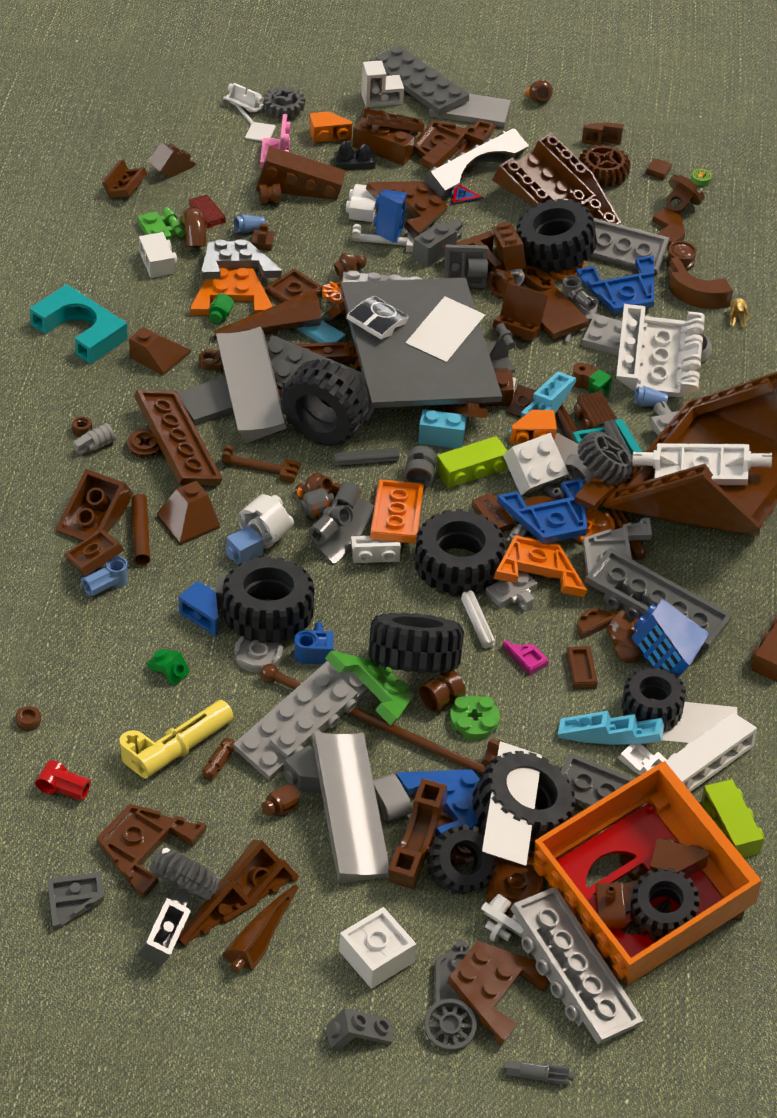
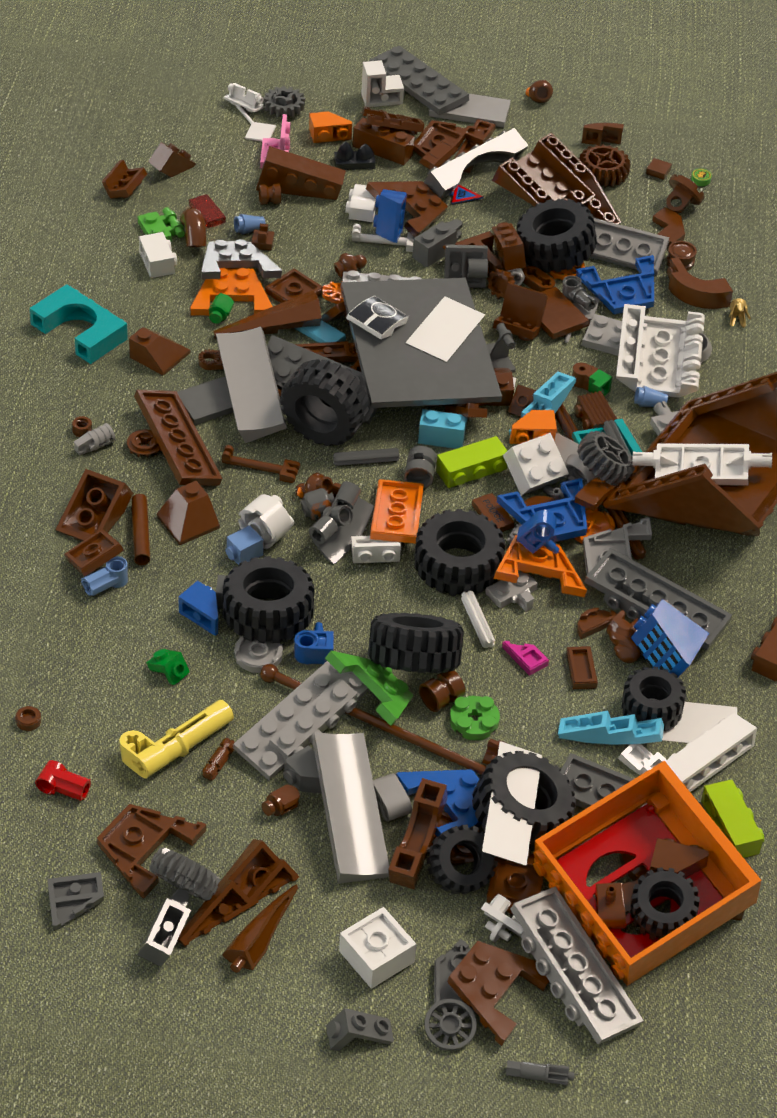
none -> blue piece [517,510,559,554]

